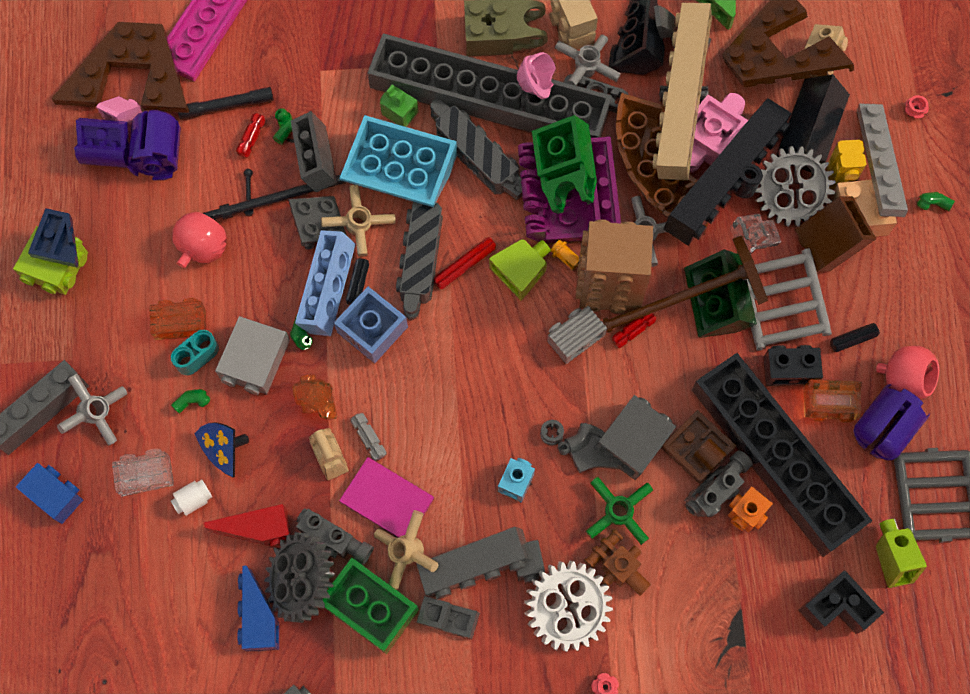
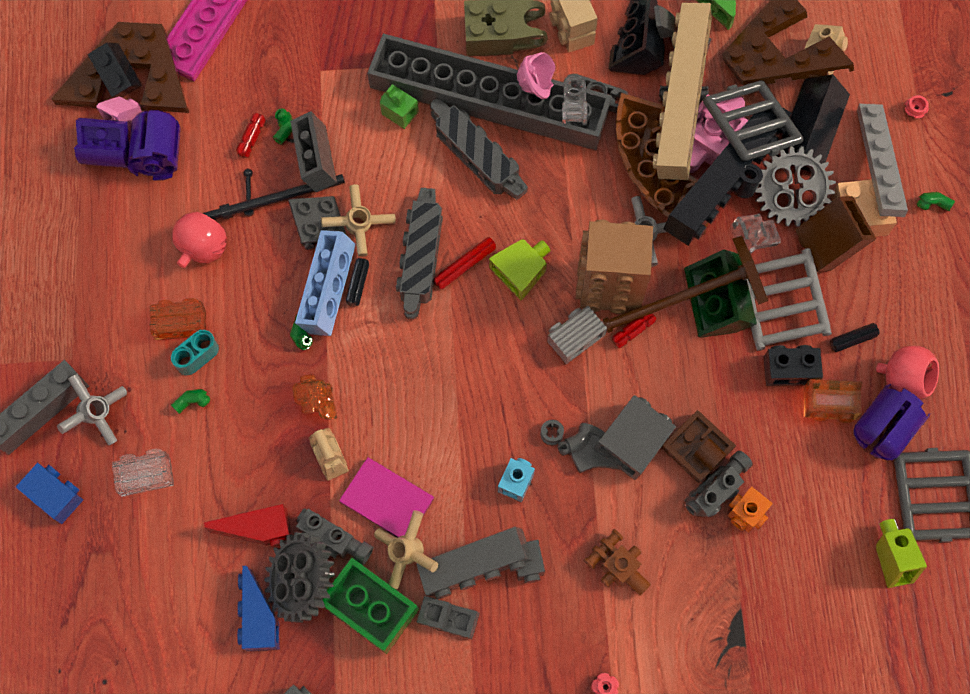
lime brick [13,226,88,295] -> none
dark blue wing [28,208,78,268] -> none
white brick [171,479,212,516] -> none
black piece [178,87,274,120] -> none
blue shield [195,422,249,477] -> none
light grey brick [215,316,290,395] -> none
medium blue brick [334,286,408,364] -> none
medium azure slope [340,115,457,207] -> none
light grey axle [351,413,387,461] -> none
magenta slope [518,137,621,244] -> none
white gear [524,560,613,652] -> none
green brick [532,115,597,214] -> none
light orange pin [551,240,579,271] -> none
light grey bar [555,35,621,86] -> none
green bar [585,477,653,545] -> none
black brick [692,353,873,557] -> none
black brick [798,570,884,634] -> none
yellow brick [826,140,867,190] -> none
none -> black brick [87,42,142,97]
none -> clear piece [562,75,587,125]
none -> dark grey bar [703,81,803,161]

